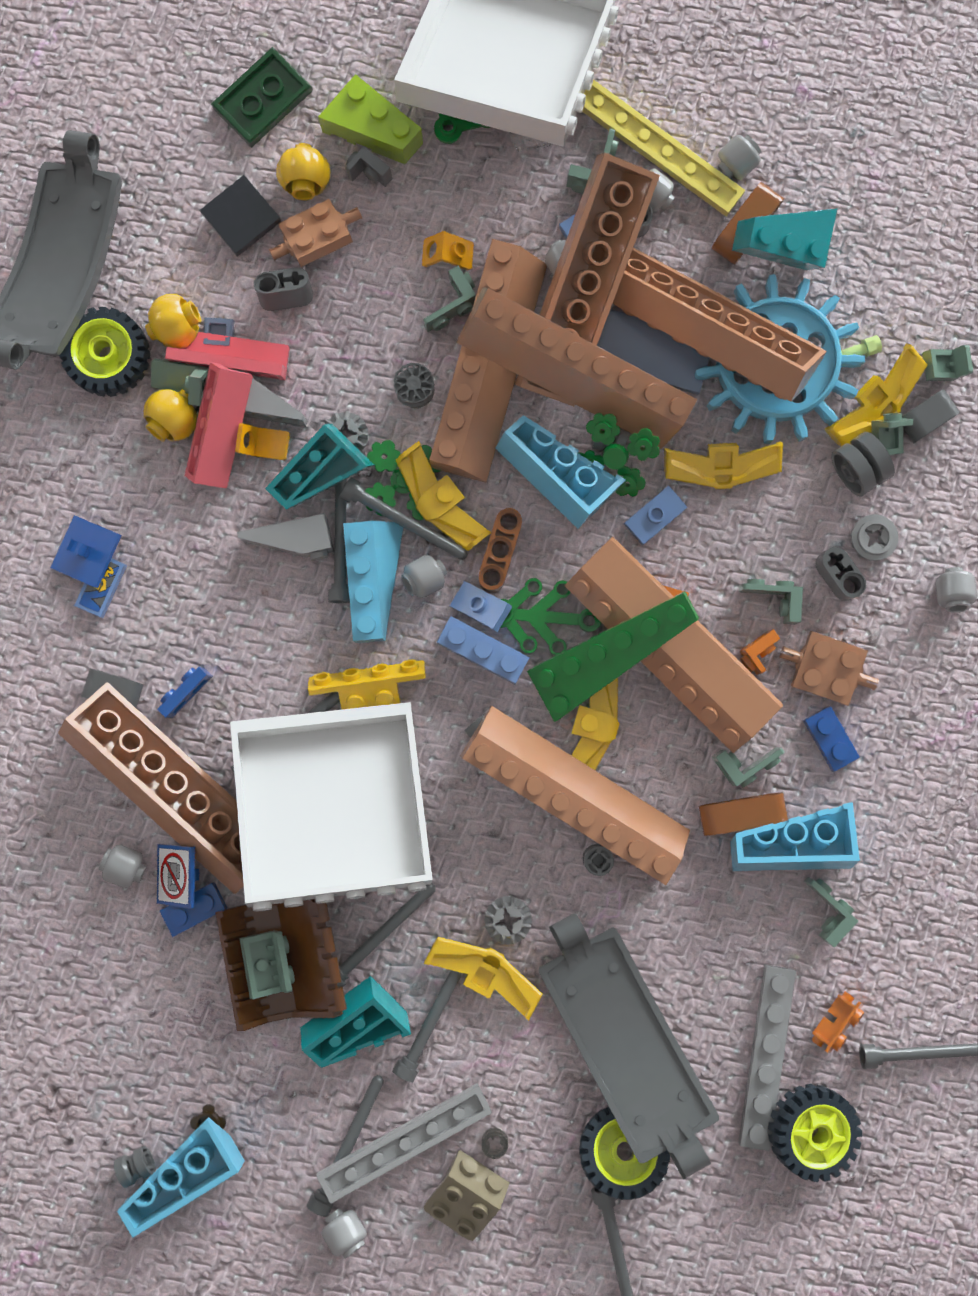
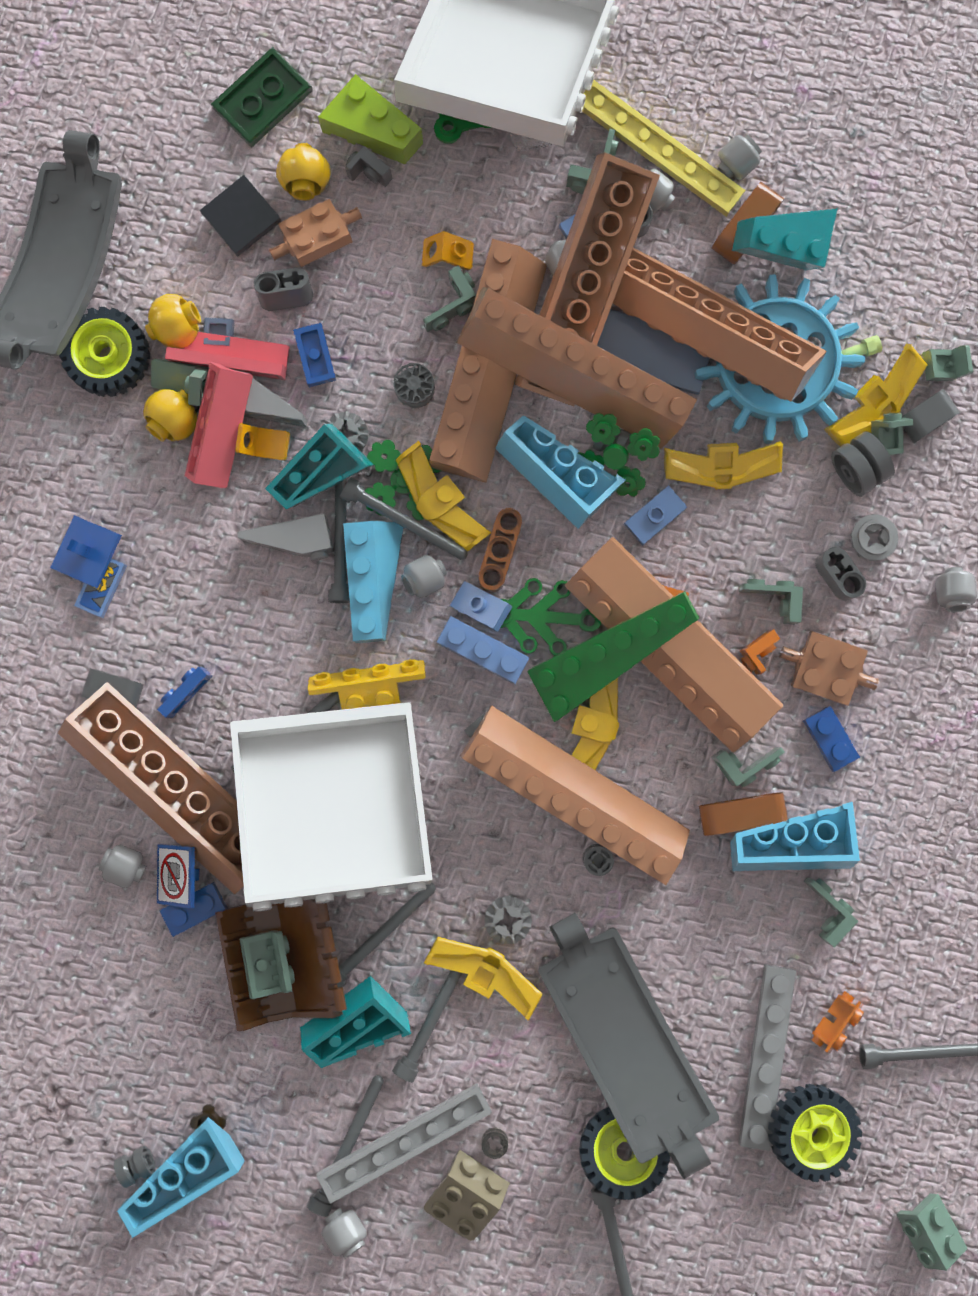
none -> blue plate [293,323,337,388]
none -> sand green bracket [897,1193,968,1271]

